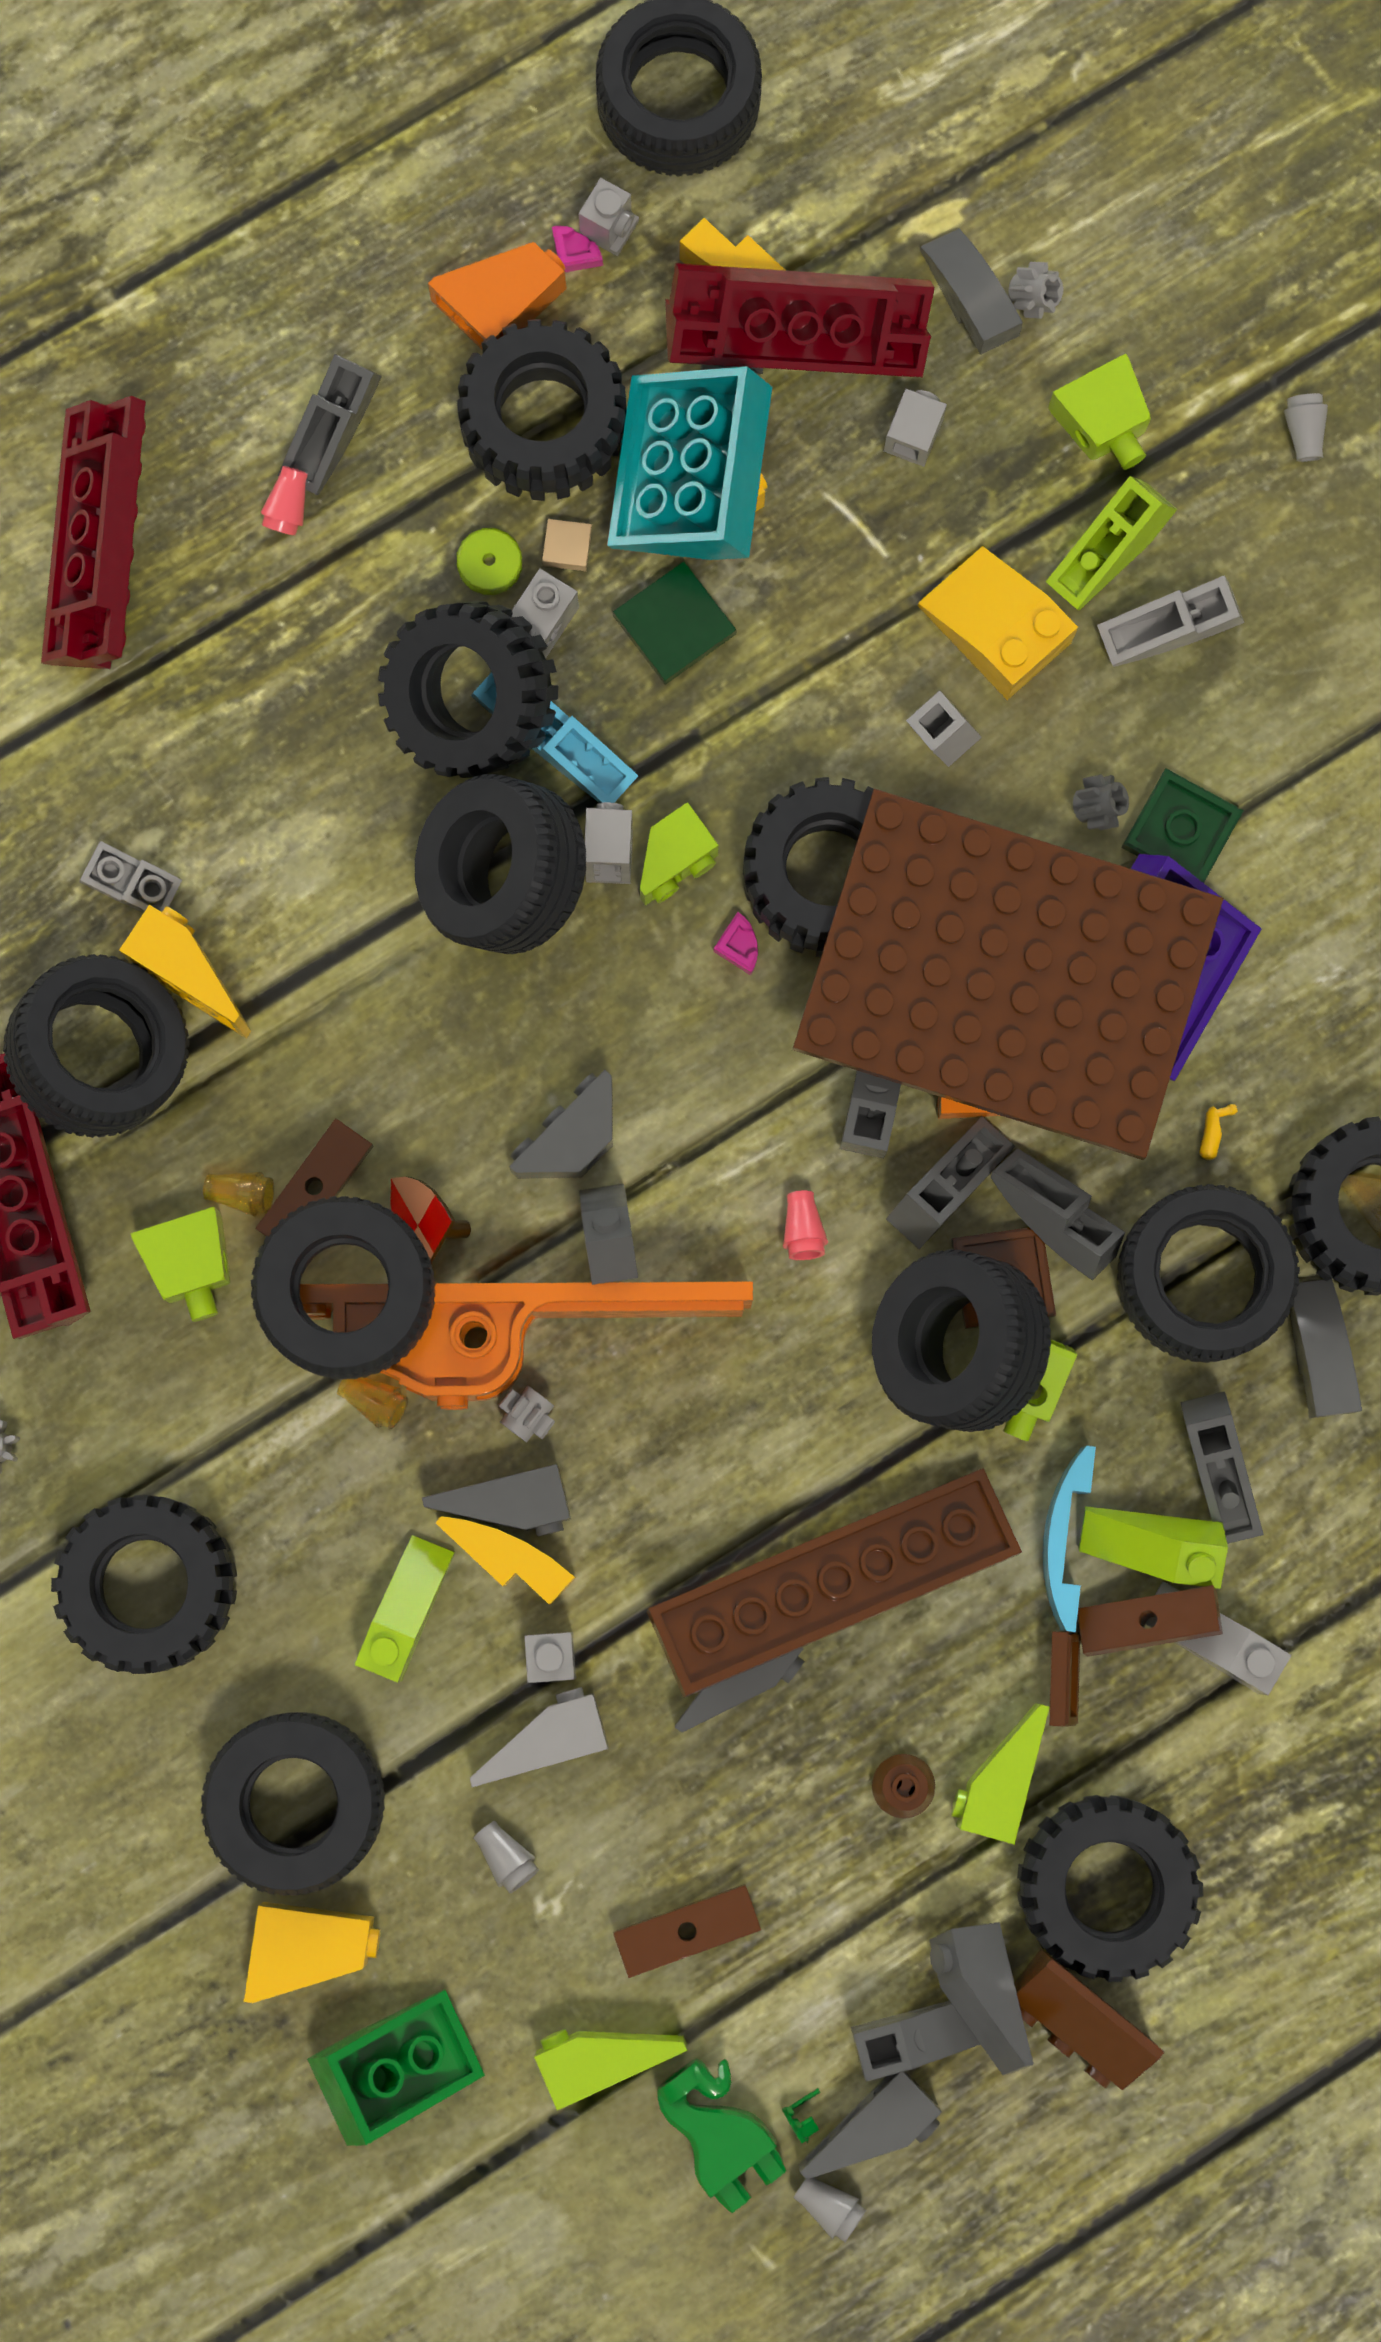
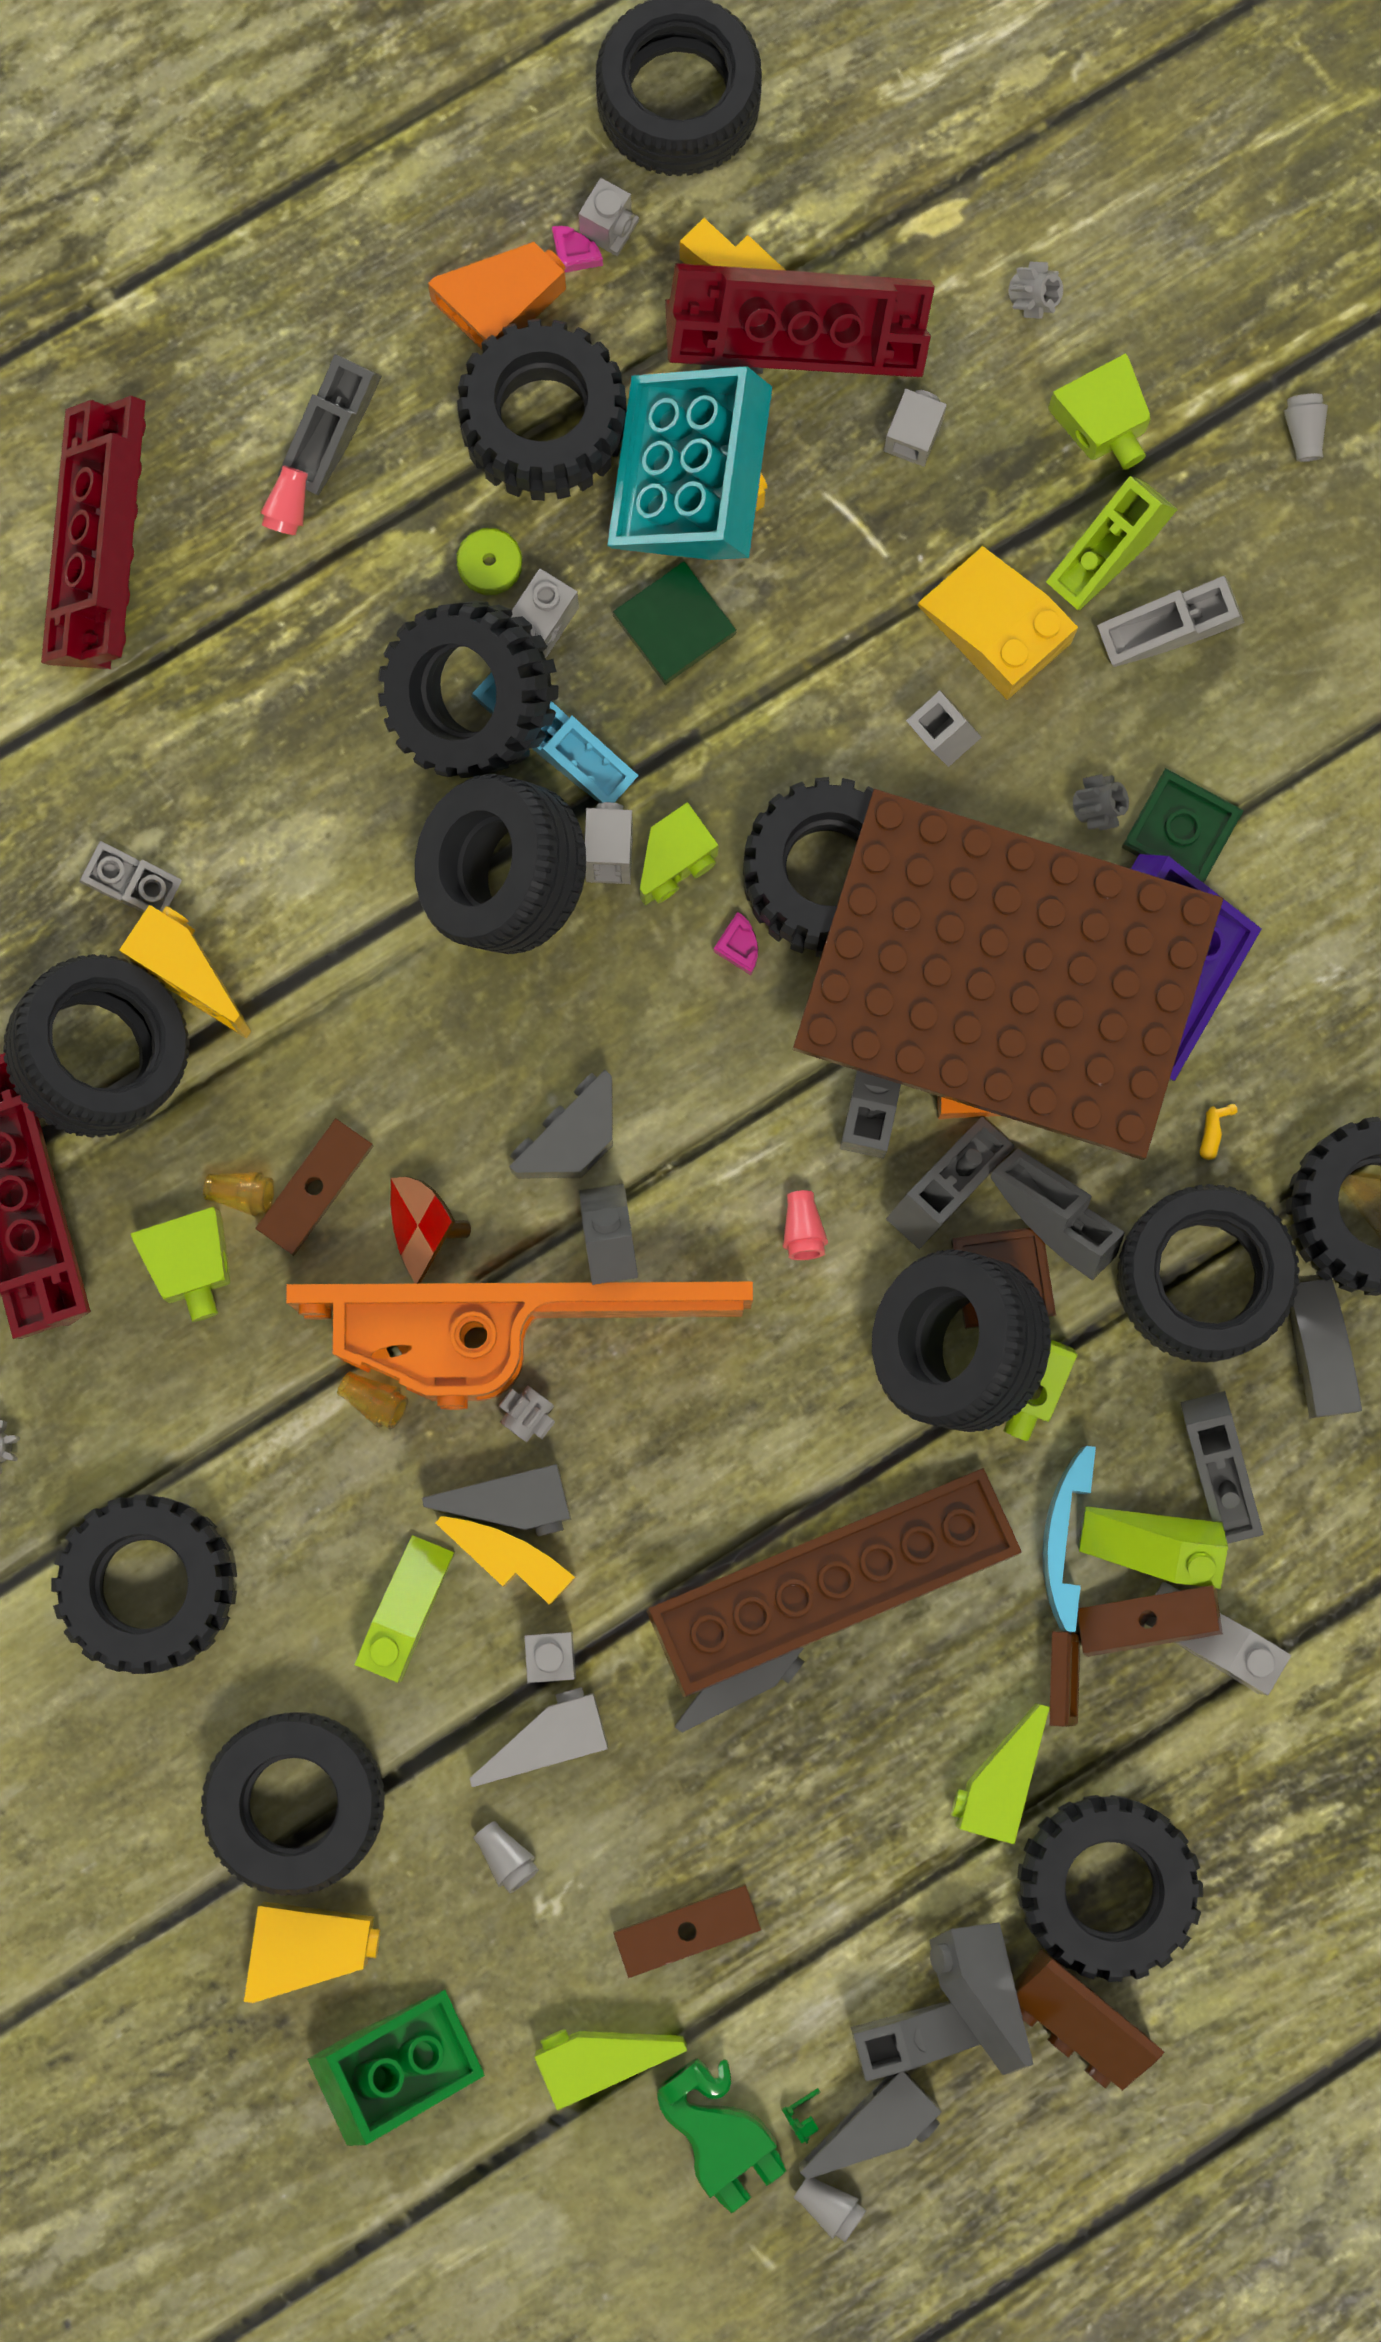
black tyre [251,1196,435,1380] -> none
tan tile [542,519,592,571] -> none
reddish brown cone [872,1754,935,1818] -> none
dark grey slope [920,229,1023,355] -> none

